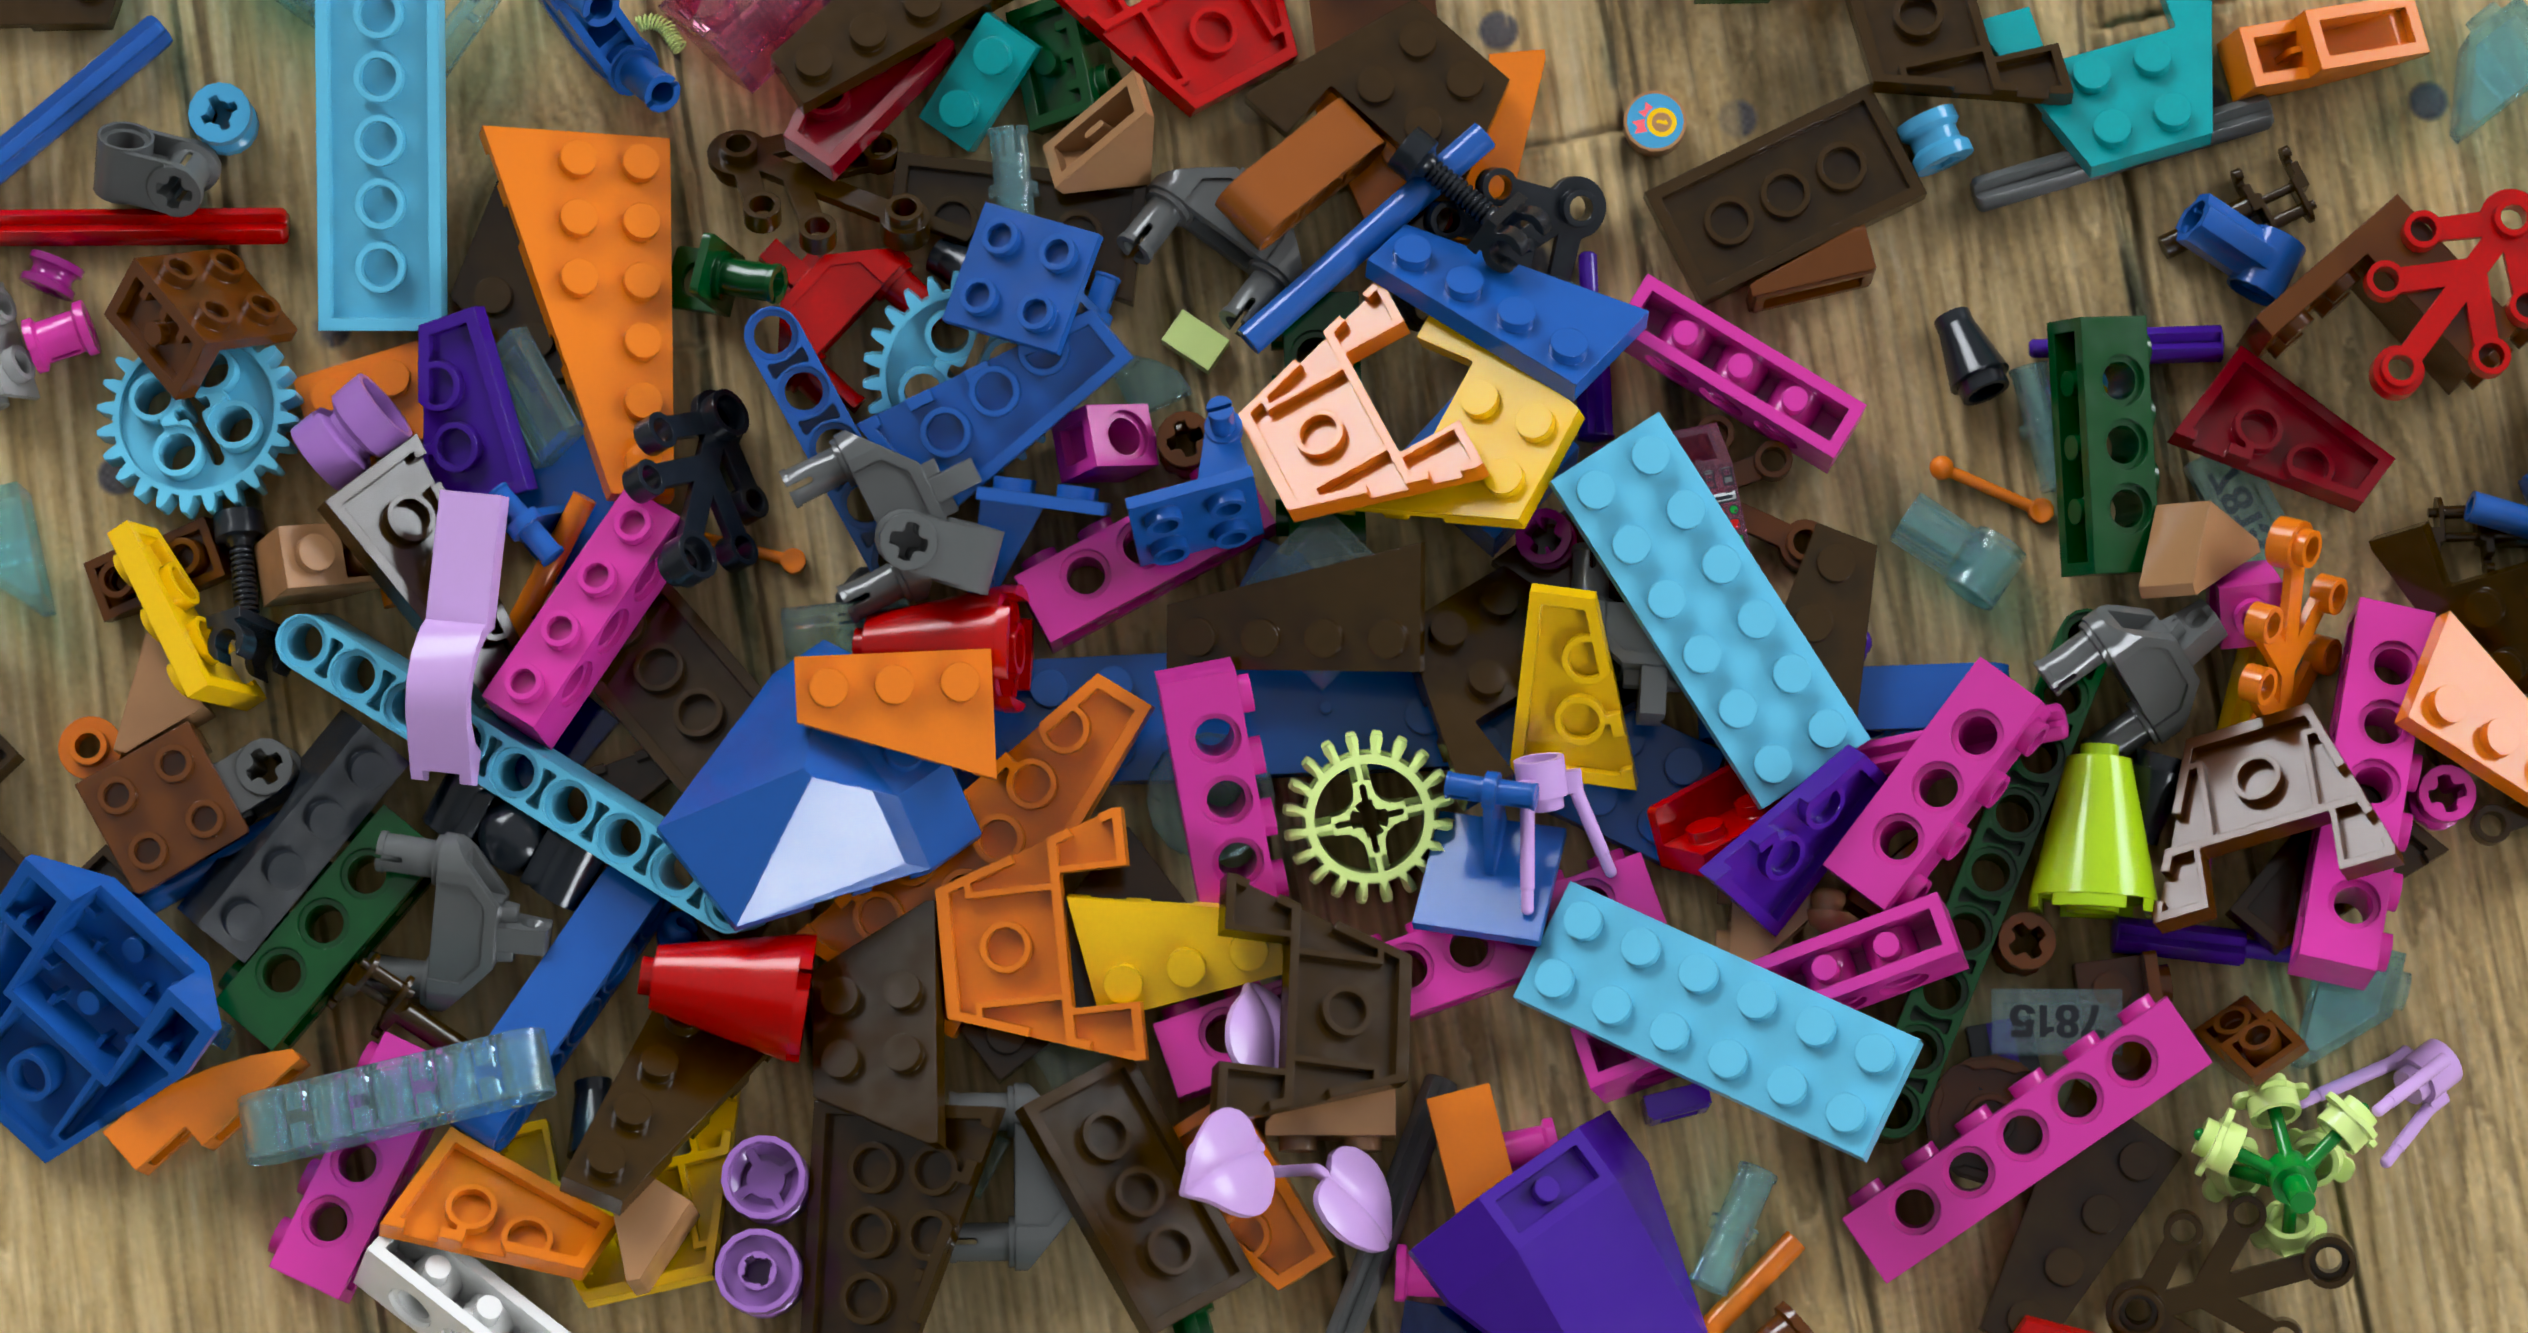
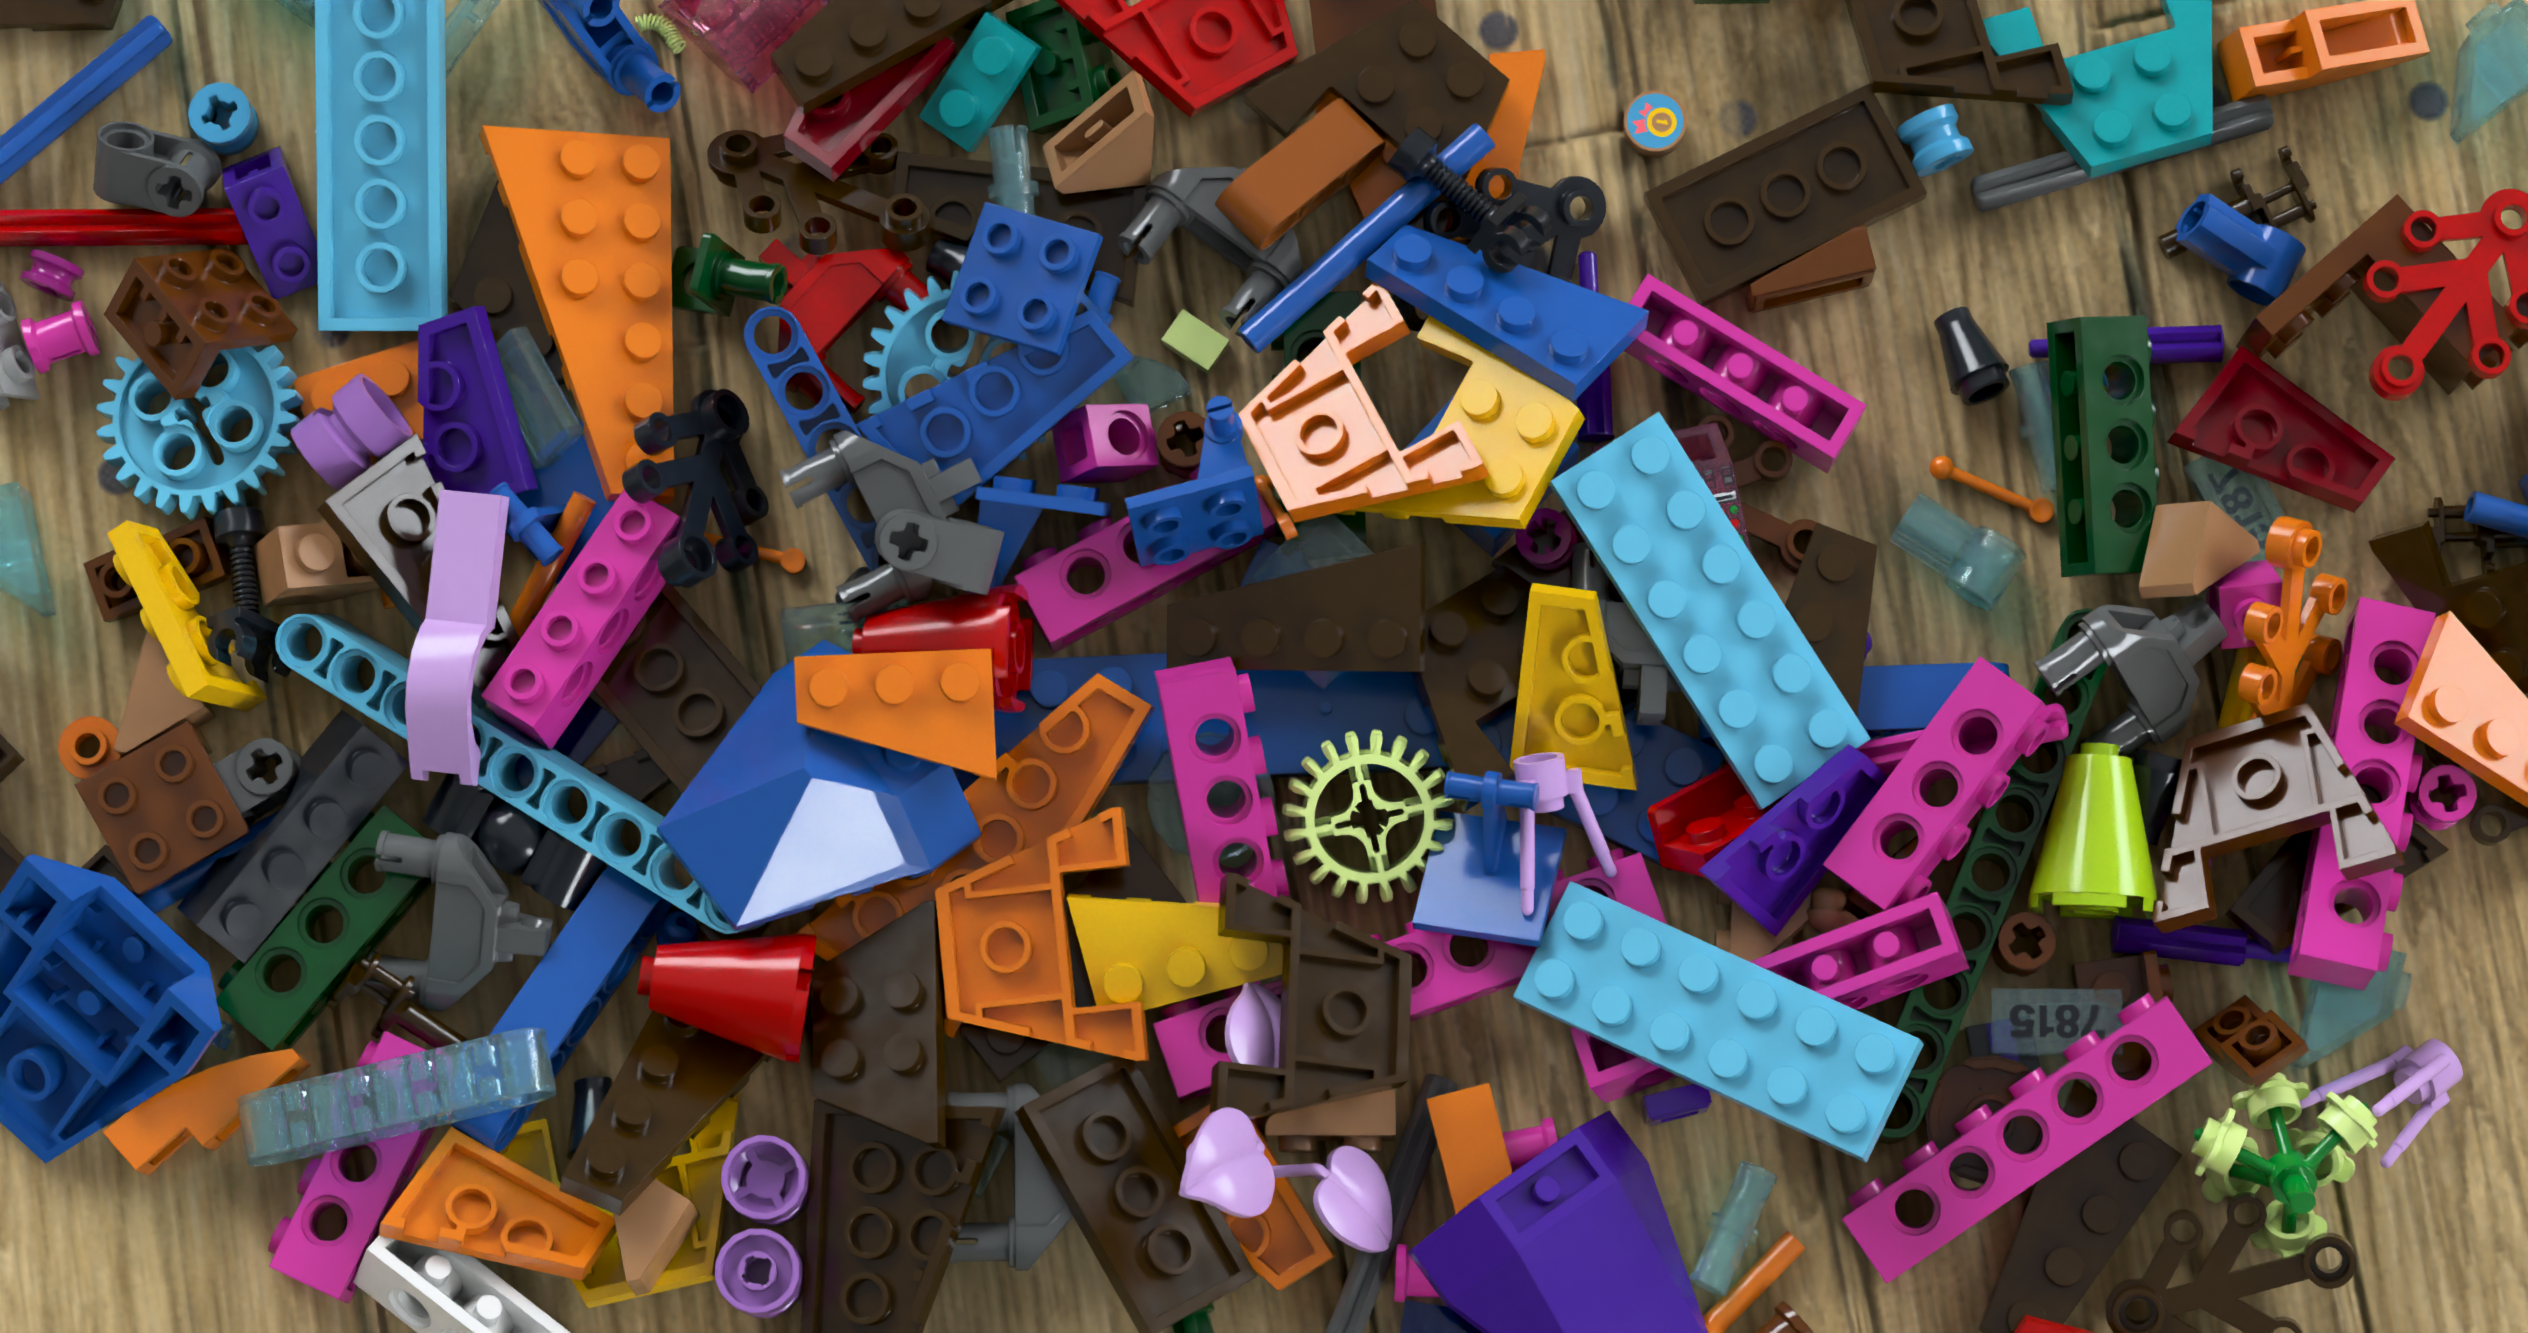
none -> dark purple bracket [222,146,318,299]
none -> orange hinge [1254,474,1298,541]

